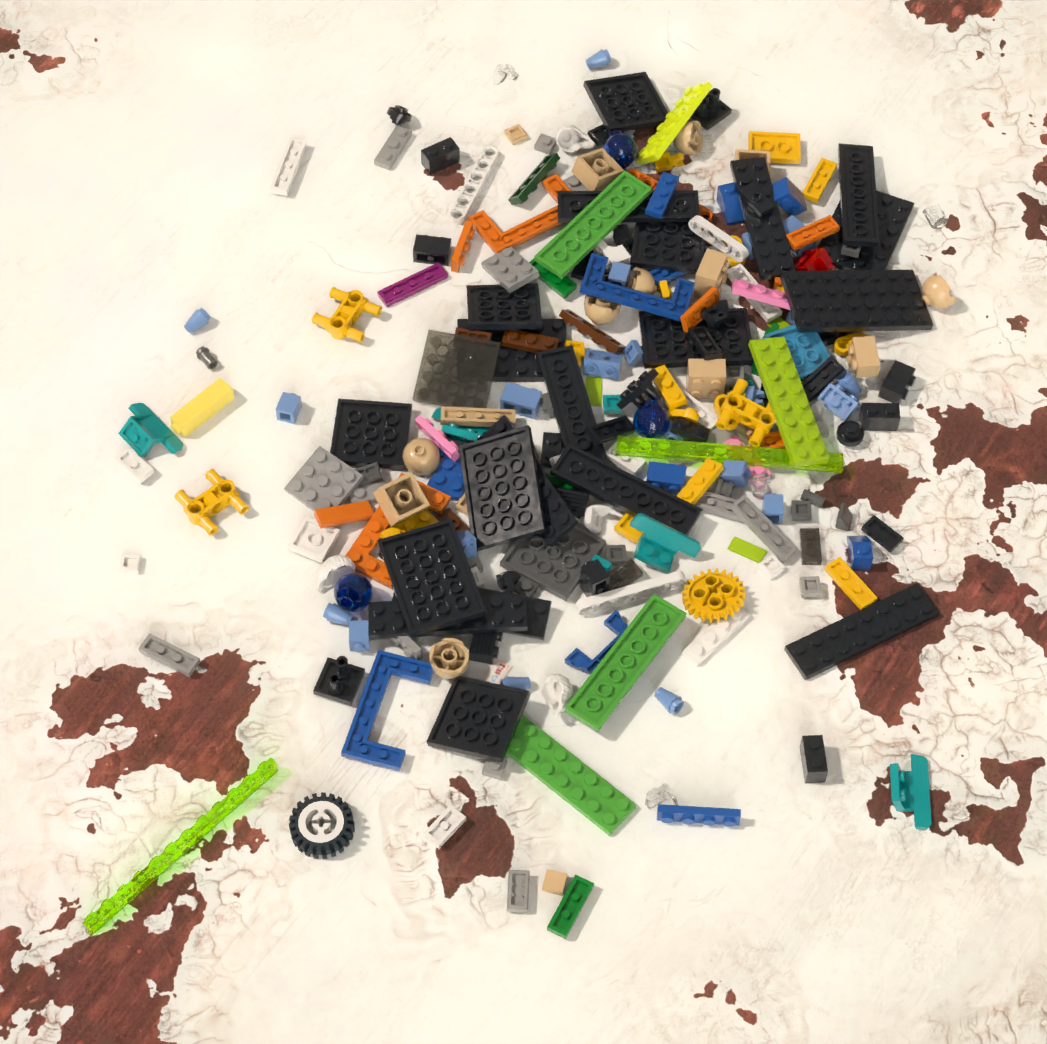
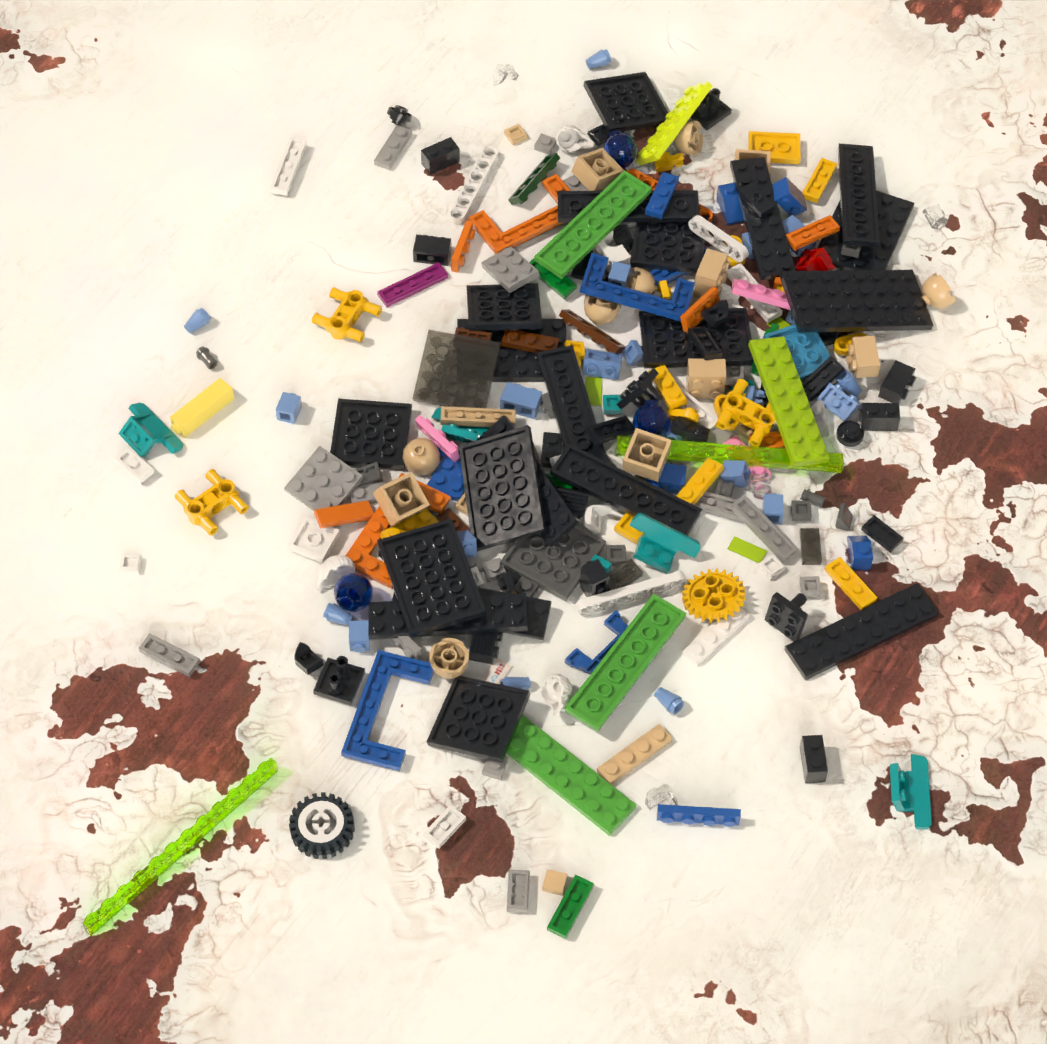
none -> black plate [294,642,324,675]
none -> light grey plate [482,558,505,582]
none -> tan plate [597,723,672,785]
none -> tan brick [622,428,672,482]
none -> black plate [764,592,808,641]

